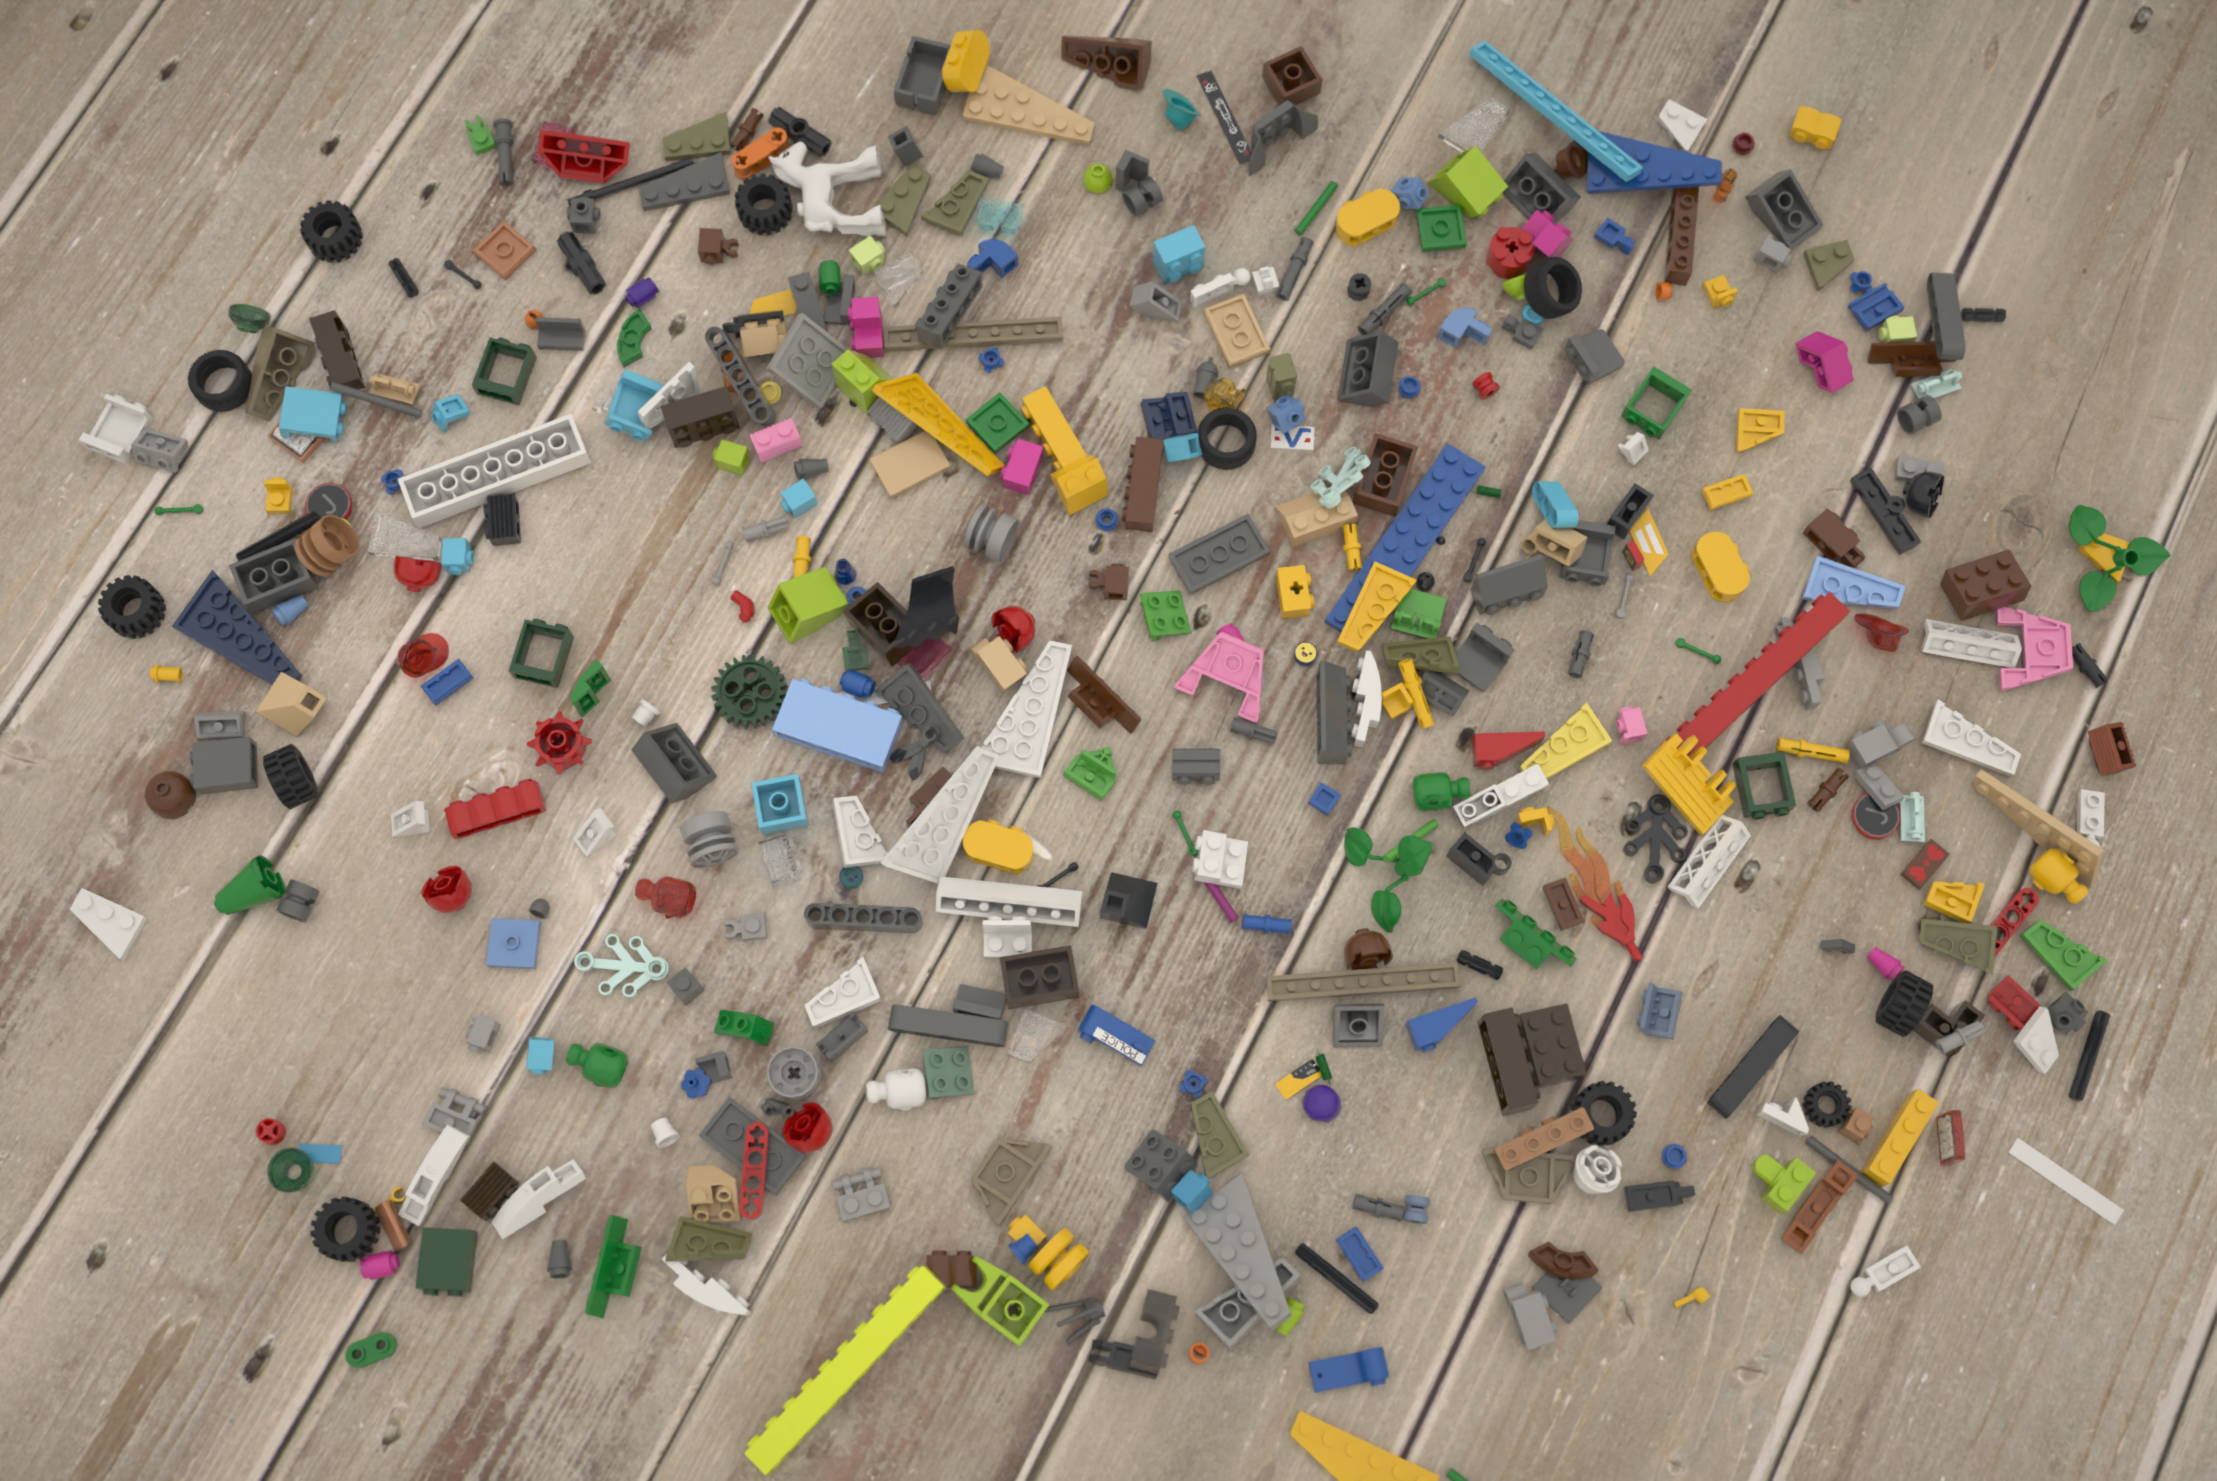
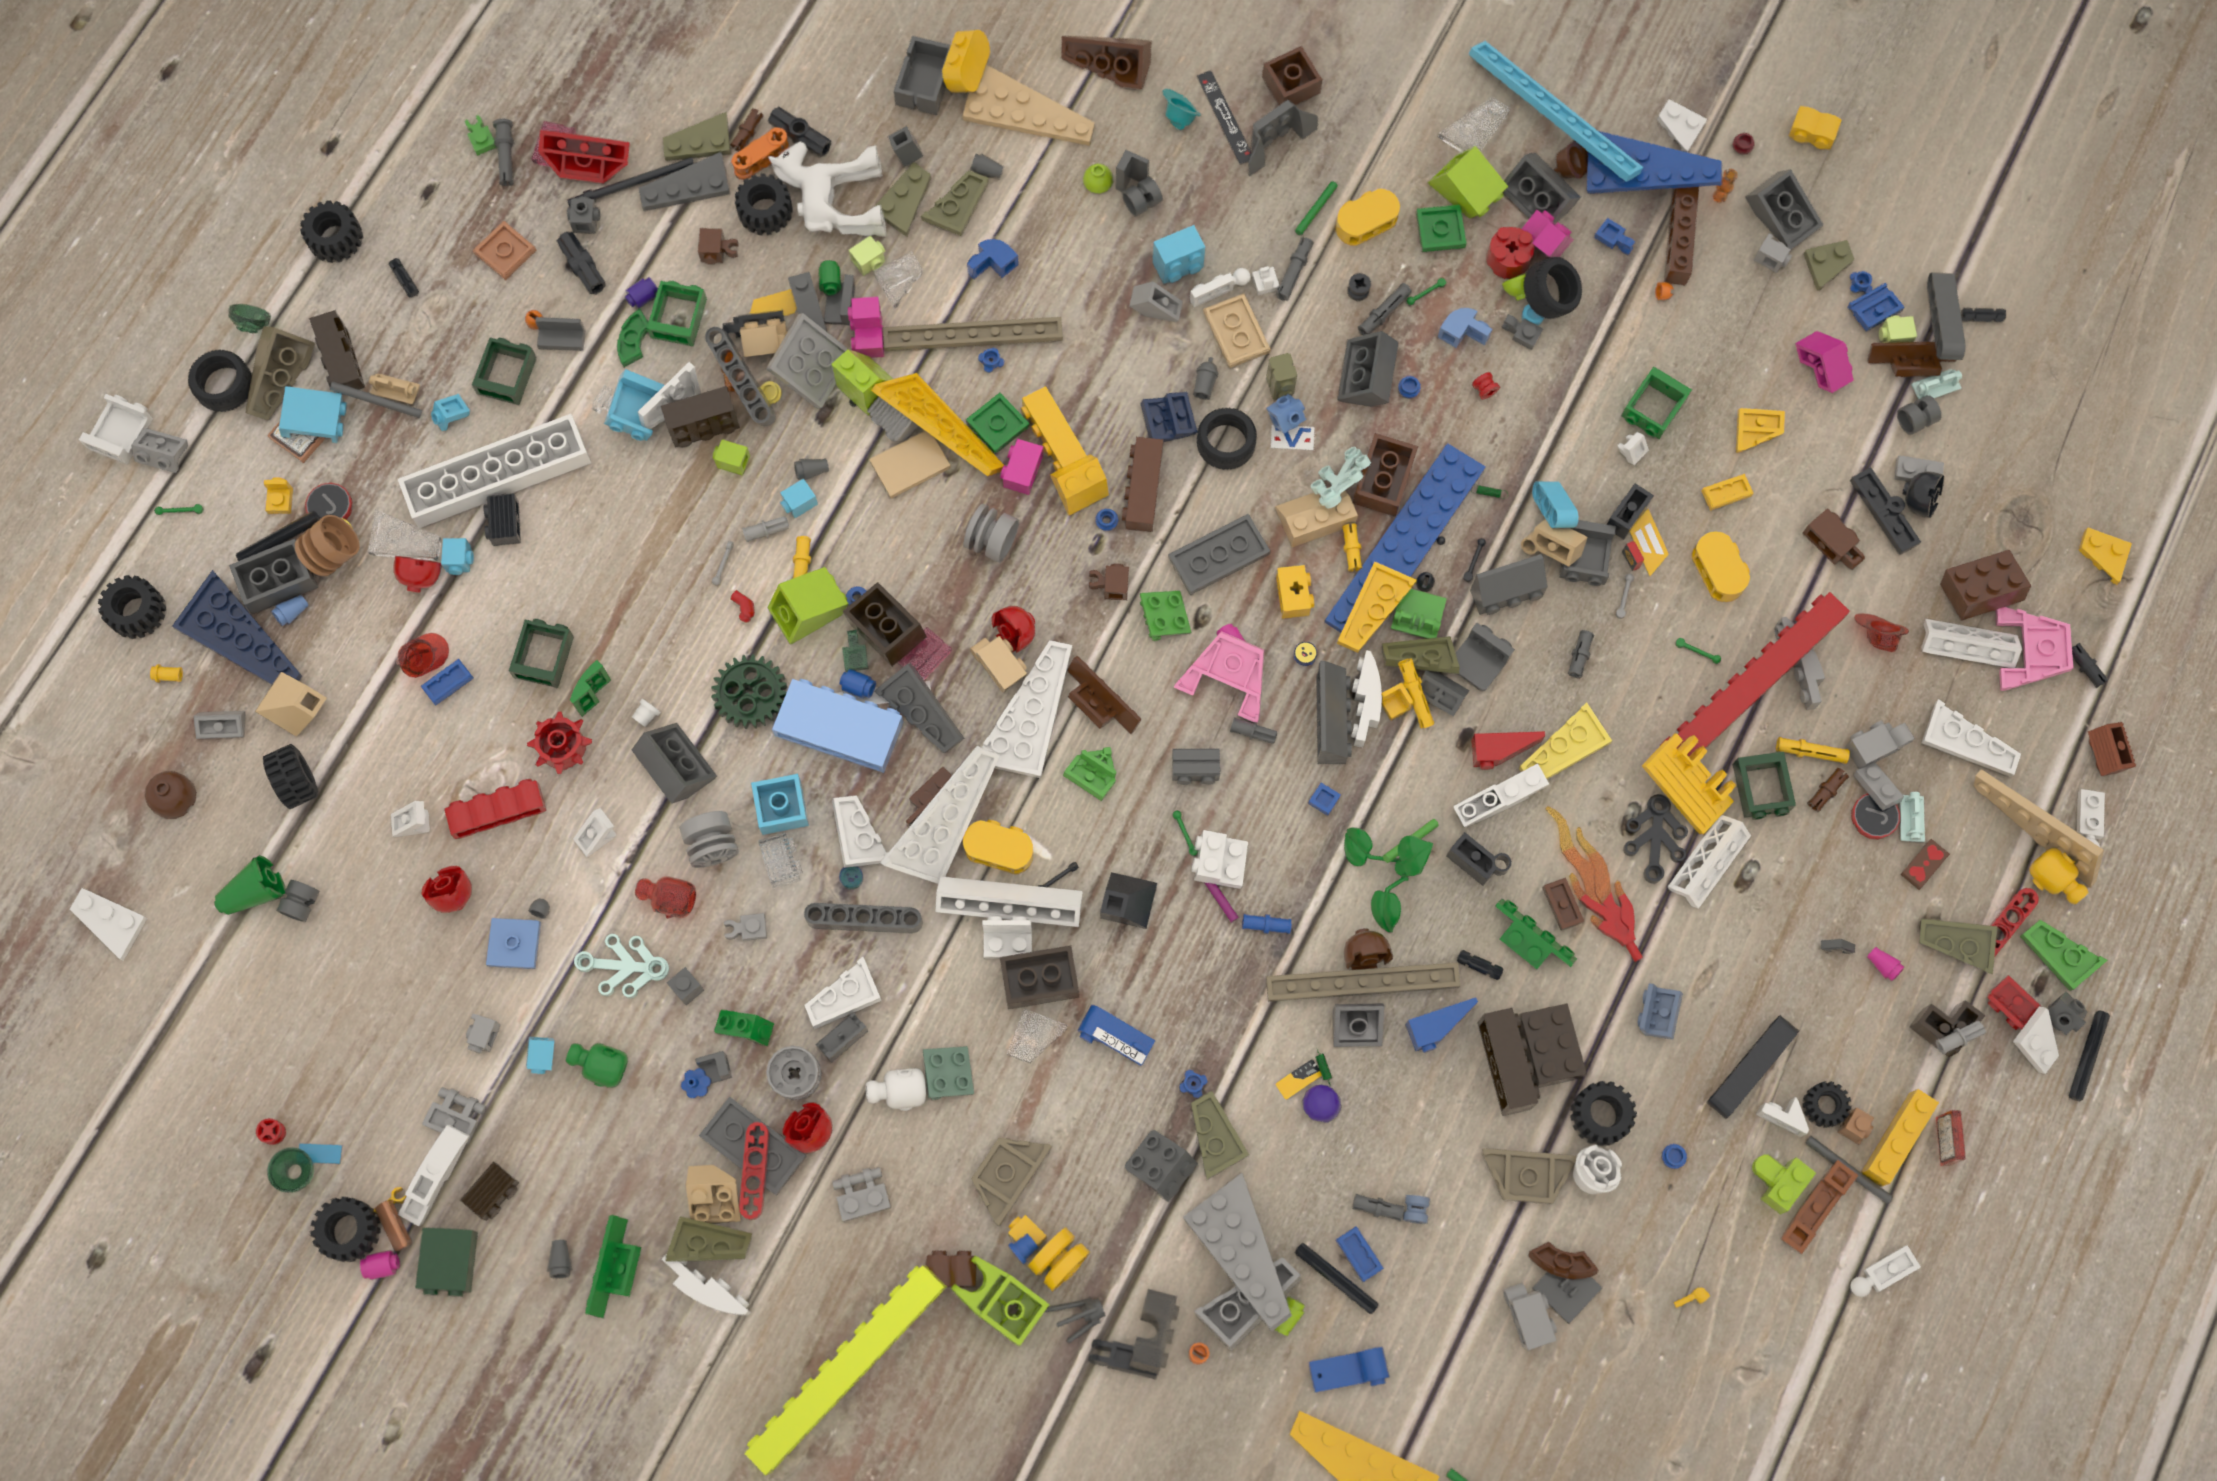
dark grey brick [190,737,258,794] -> none
green plate [345,1332,397,1368] -> none
blue plate [381,469,403,495] -> none
black hinge [444,260,482,289] -> none
white slope [492,1159,586,1240] -> none
white piece [651,1118,680,1148] -> none
bright pink brick [750,418,802,463] -> none
dark grey arm [761,1098,794,1118] -> none
clear blue cone [834,559,857,585] -> none
dark grey beam [888,1005,1008,1047] -> none
dark grey piece [890,727,939,780] -> none
black piece [894,566,959,648] -> none
dark grey brick [915,263,983,350] -> none
dark grey panel [952,984,1006,1020] -> none
clear light blue bracket [975,198,1024,234] -> none
medium azure brick [1163,433,1202,462] -> none
dark azure brick [1171,1170,1213,1214] -> none
clear yellow head [1204,378,1247,411] -> none
medium blue brick [1391,177,1430,209] -> none
green piece [1412,772,1471,811] -> none
medium nougat bracket [1495,1107,1594,1171] -> none
blue plate [1505,822,1533,849] -> none
yellow bracket [1515,807,1554,836] -> none
dark grey bracket [1564,329,1625,385] -> none
bright pink brick [1616,706,1647,745] -> none
black hinge [1624,1180,1695,1212] -> none
yellow bracket [1702,275,1738,308] -> none
light blue wing [1802,556,1906,609] -> none
black tyre [1876,970,1933,1037] -> none
yellow wing [1923,882,1985,923] -> none
white sticker [2008,1138,2124,1225] -> none
green plant [2069,505,2171,612] -> none
none -> green window [647,281,707,347]

